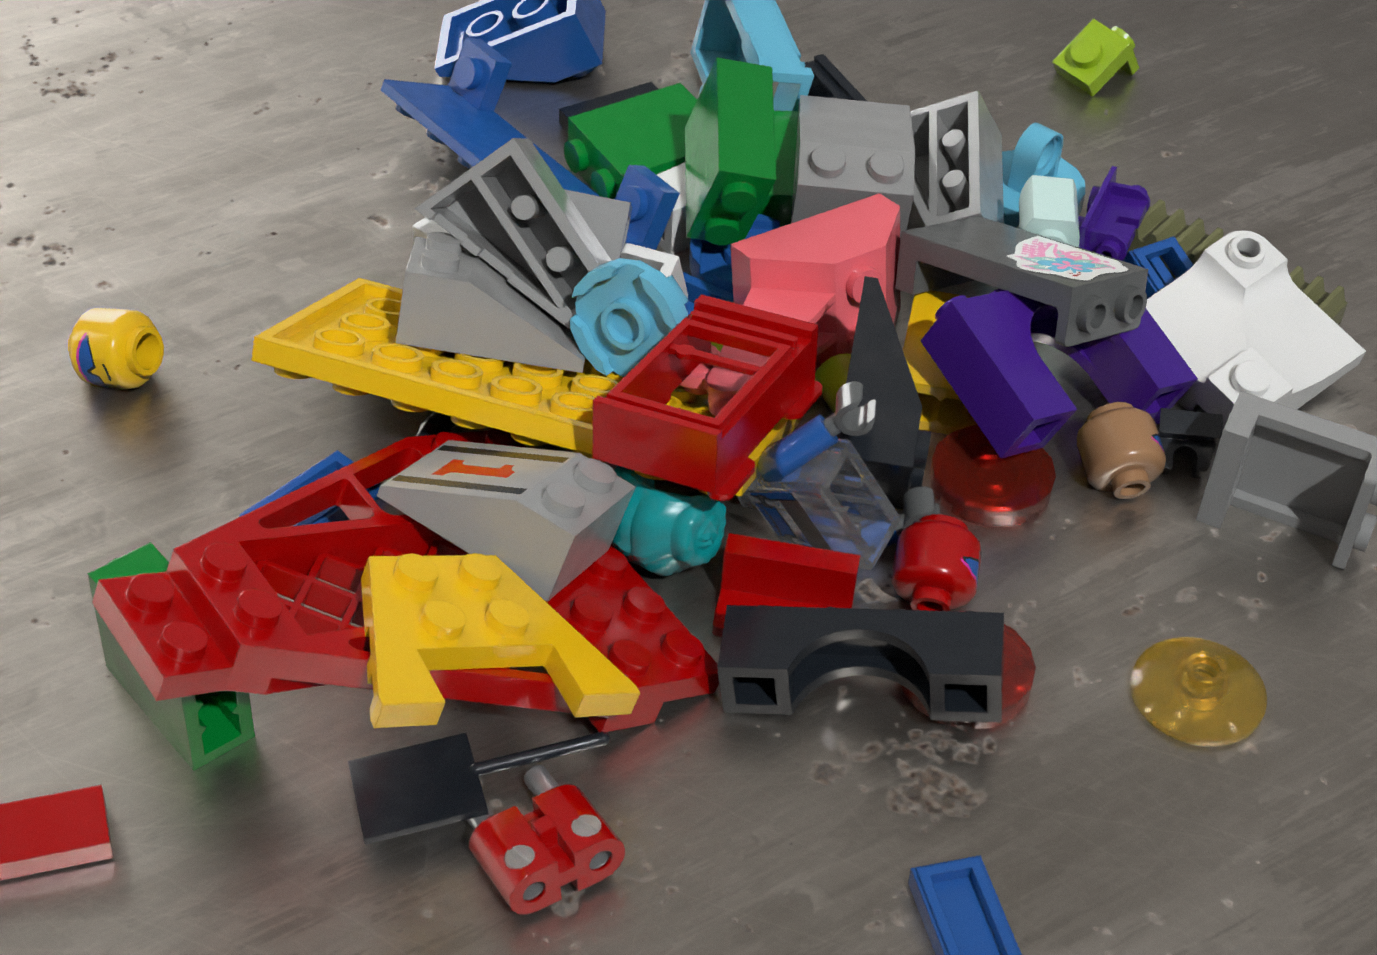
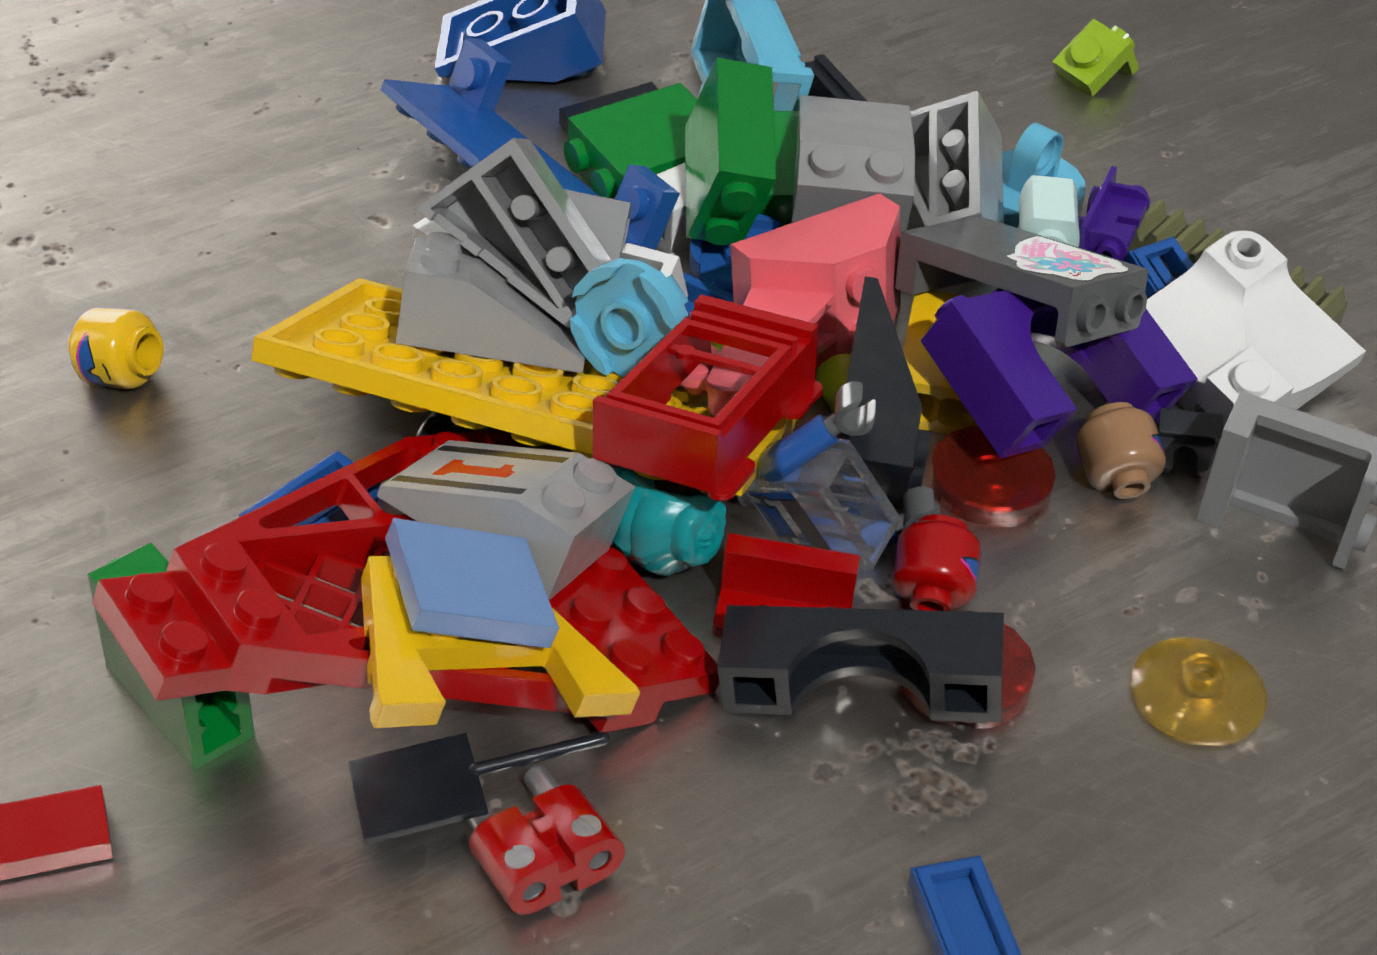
none -> medium blue tile [385,518,559,648]

